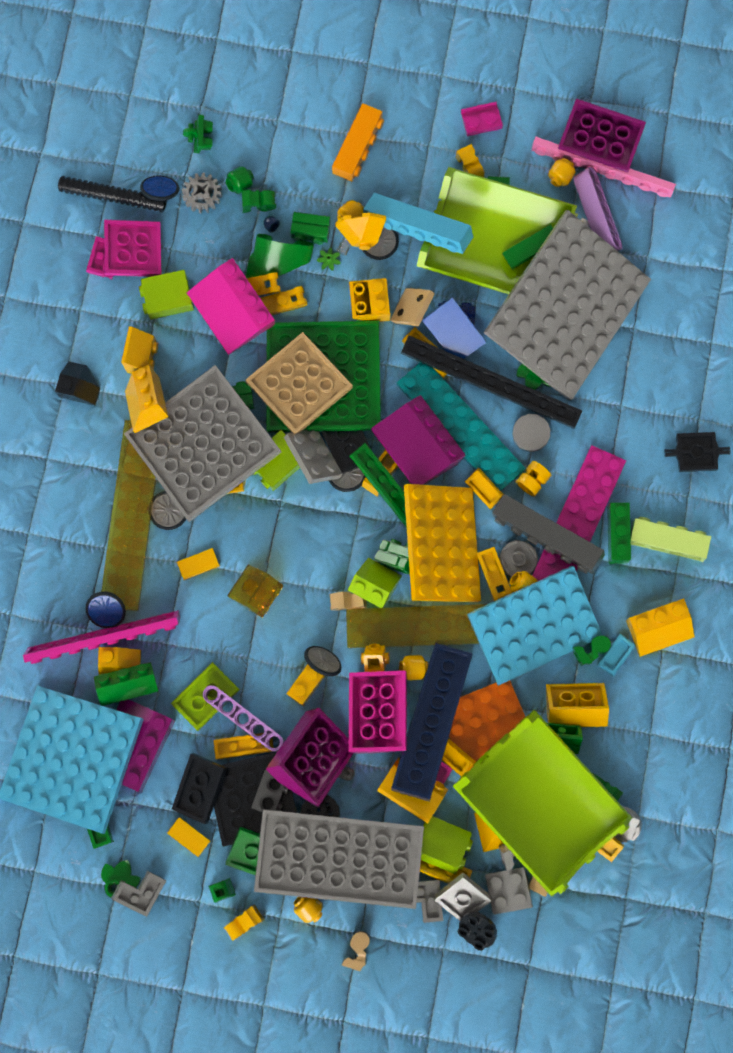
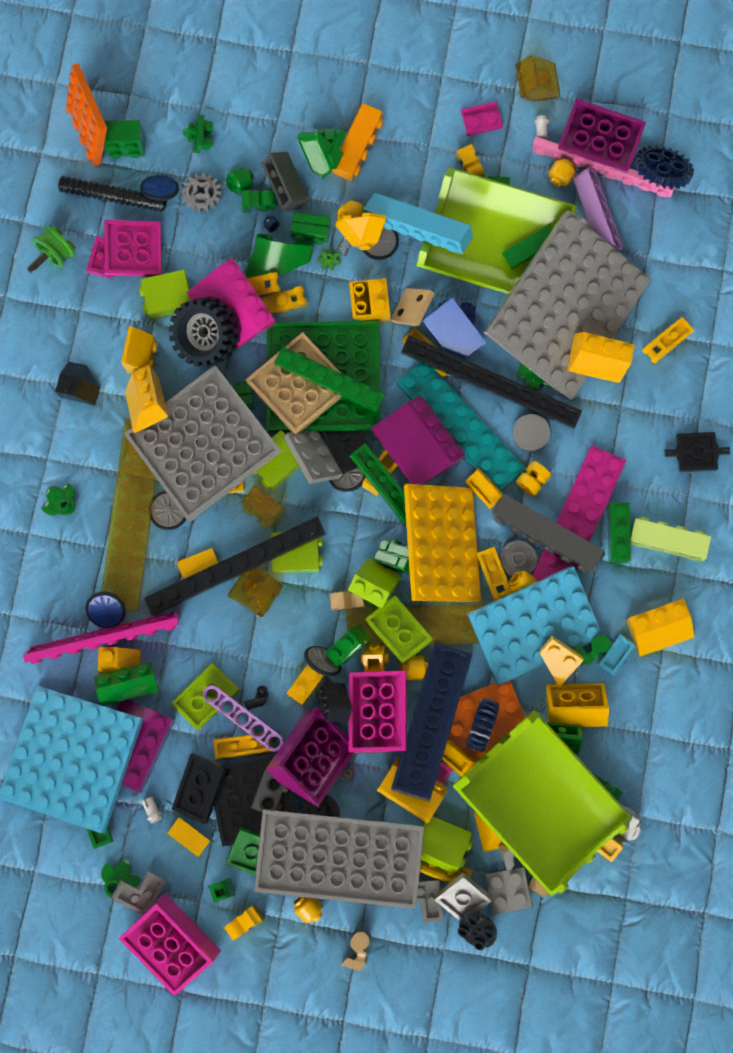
none -> bright green wheel [27,225,75,273]
none -> green plate [41,483,75,516]
none -> orange plate [65,63,107,167]
none -> green brick [104,120,145,159]
none -> dark pink slope [118,893,221,996]
none -> white pin [141,797,162,824]
none -> black plate [144,516,327,616]
none -> black wheel [169,297,241,367]
none -> clear yellow brick [241,485,286,529]
none -> black arm [245,686,269,710]
none -> dark grey brick [262,152,309,211]
none -> lime brick [271,532,323,574]
none -> green plate [274,347,385,413]
none -> green piece [298,129,347,178]
none -> black brick [316,682,352,723]
none -> green brick [325,625,371,668]
none -> lime plate [365,596,433,665]
none -> dark blue gear [466,698,500,752]
none -> clear yellow slope [516,55,561,102]
none -> white pin [534,116,549,140]
none -> yellow wing [540,636,583,686]
none -> yellow slope [567,332,635,383]
none -> dark blue gear [634,145,694,190]
none -> yellow plate [642,317,695,365]

